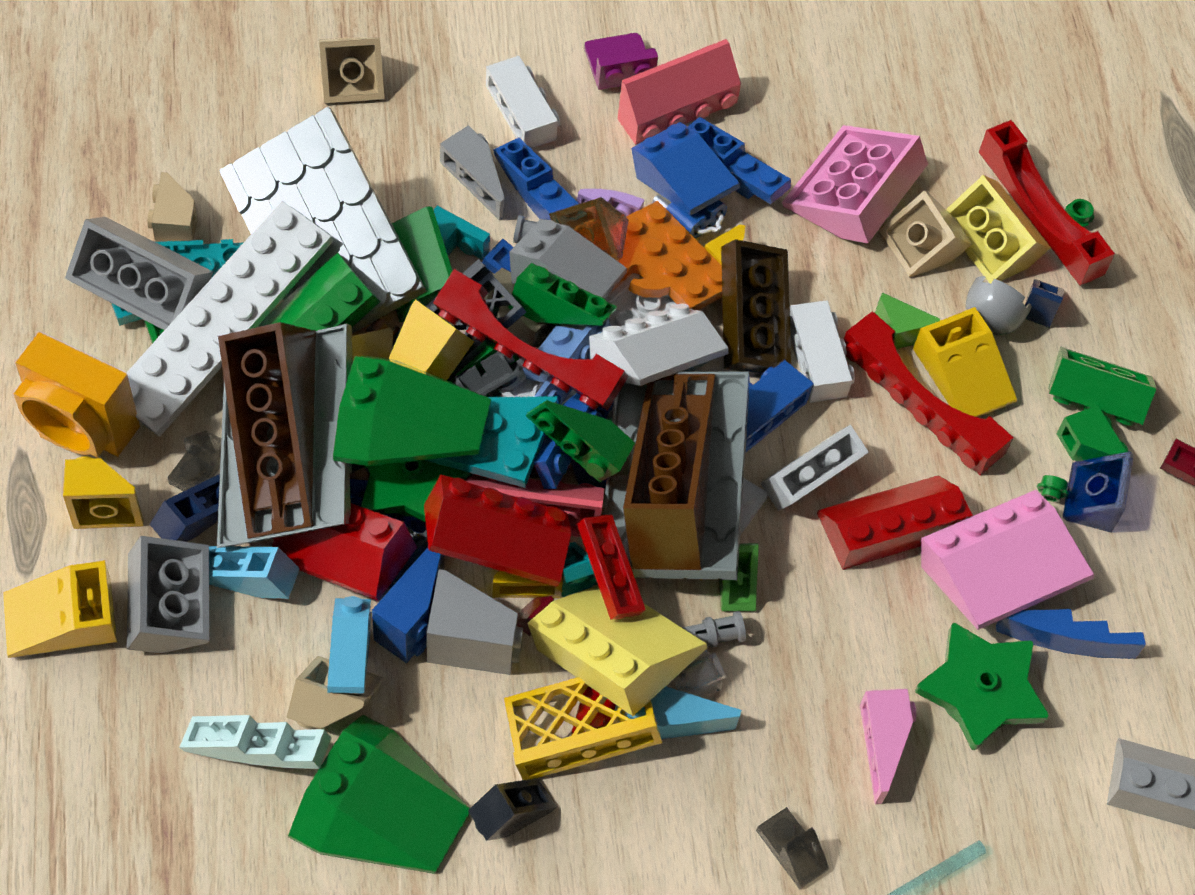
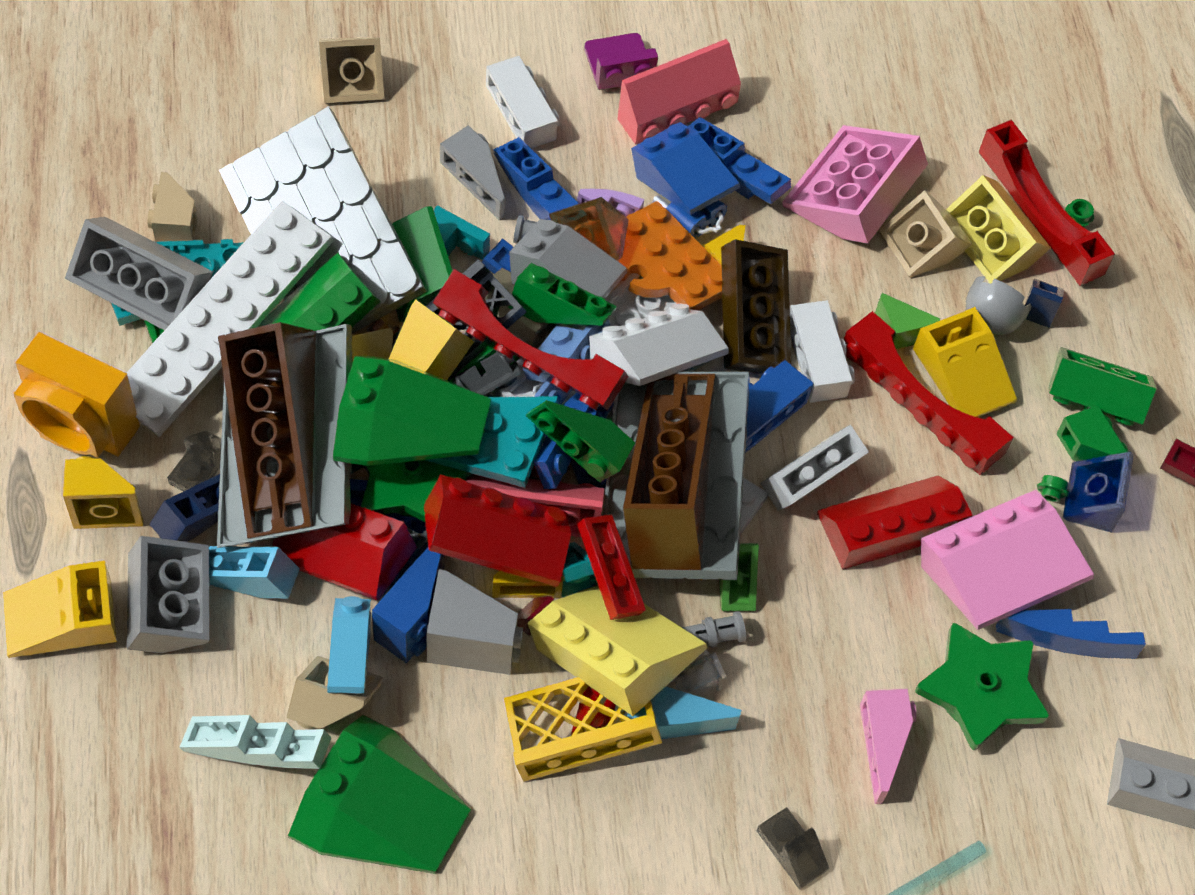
black slope [468,778,557,841] -> none

